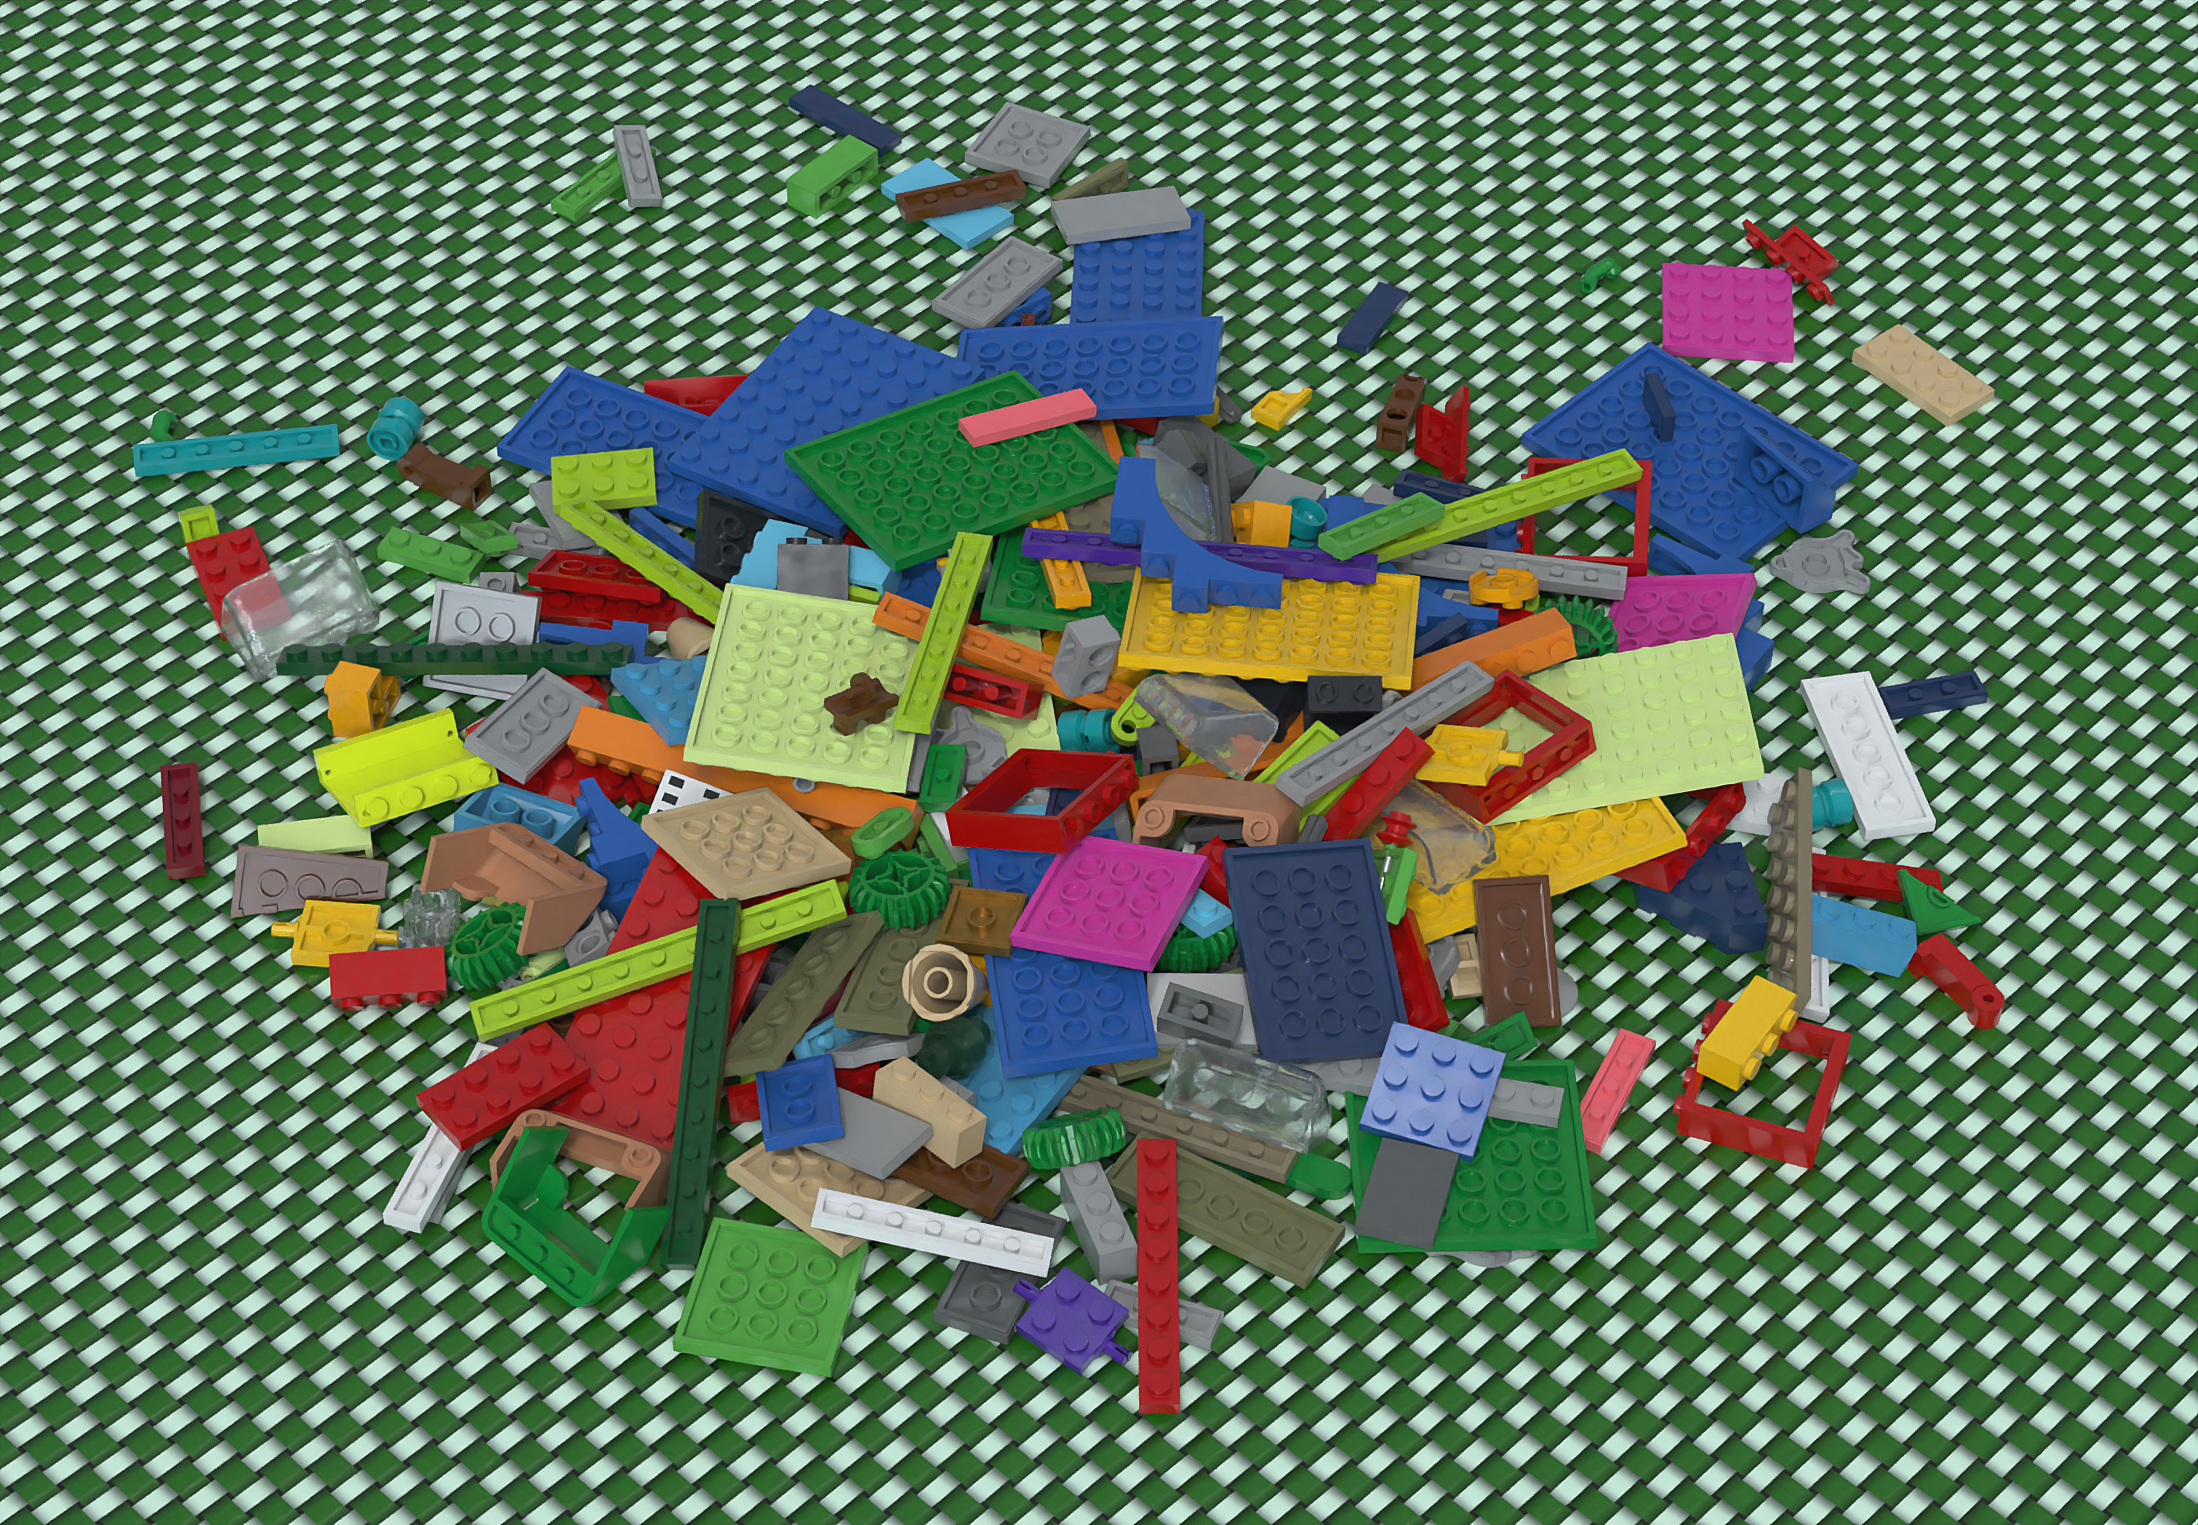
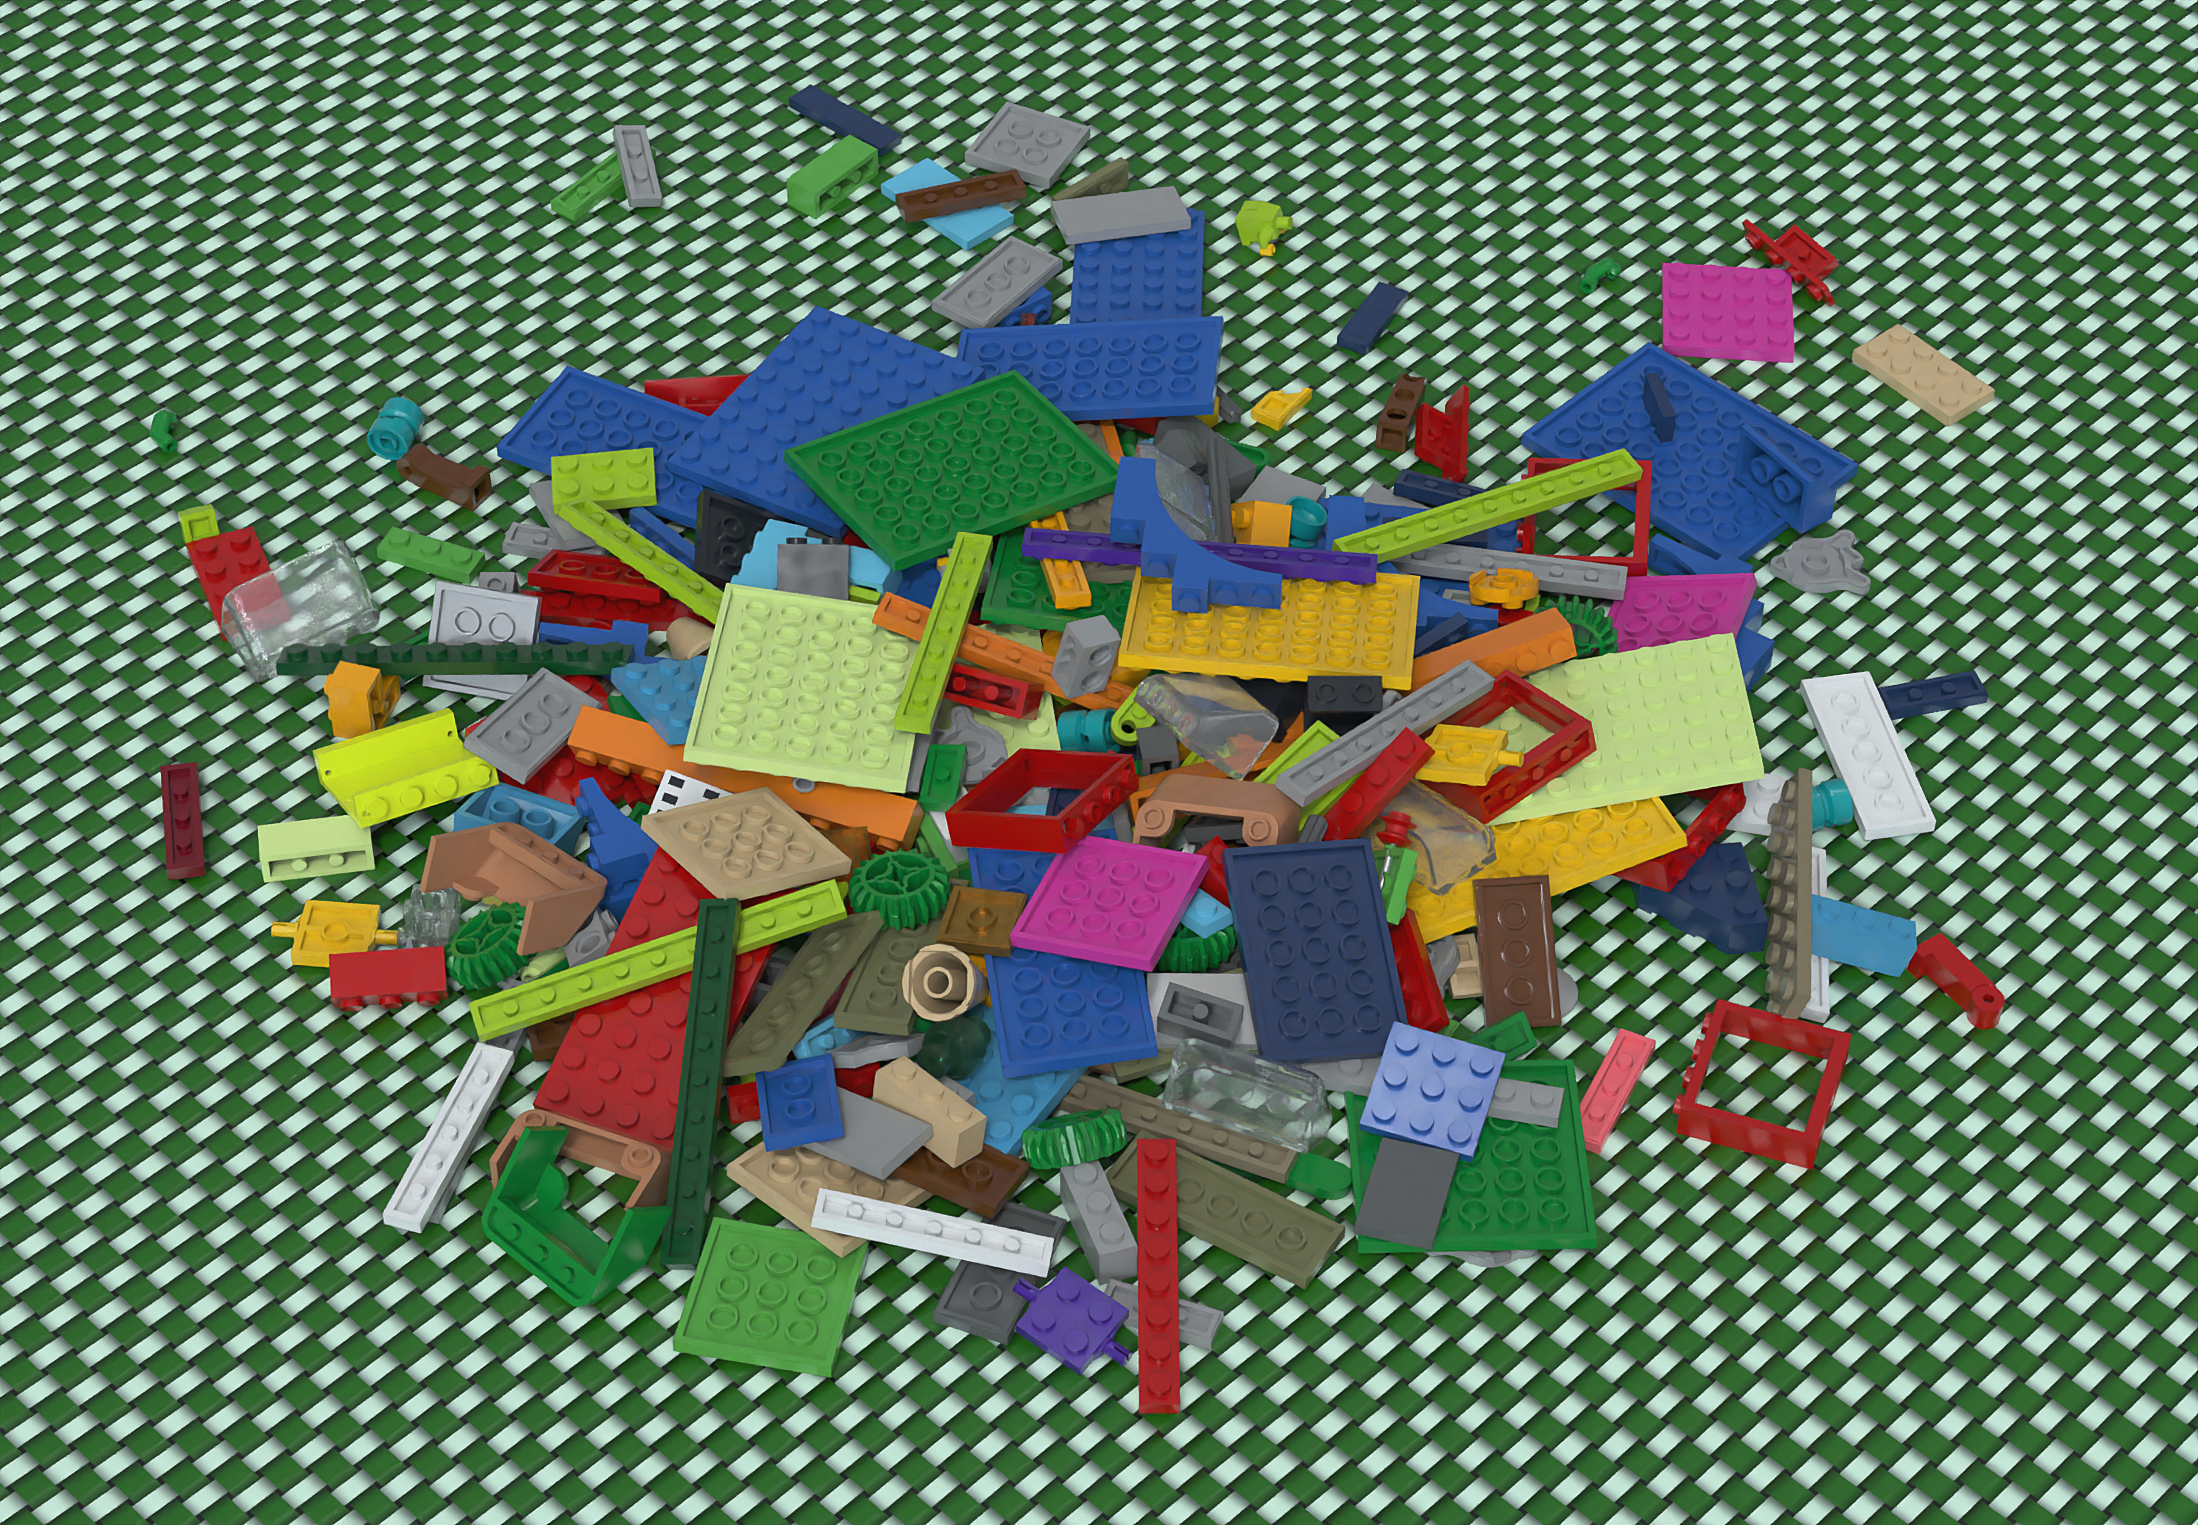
teal plate [133,424,340,477] -> none
wing [230,843,389,918] -> none
red plate [416,1021,591,1152] -> none
bright green plate [460,520,517,557] -> none
reddish brown hips [824,672,899,736] -> none
bright green plate [851,807,914,859] -> none
coral tile [958,388,1097,448] -> none
bright green plate [1318,492,1445,561] -> none
yellow brick [1697,975,1798,1091] -> none
red plate [1812,853,1944,902] -> none
green tile [1896,869,1981,938] -> none
none -> lime piece [1235,201,1293,256]

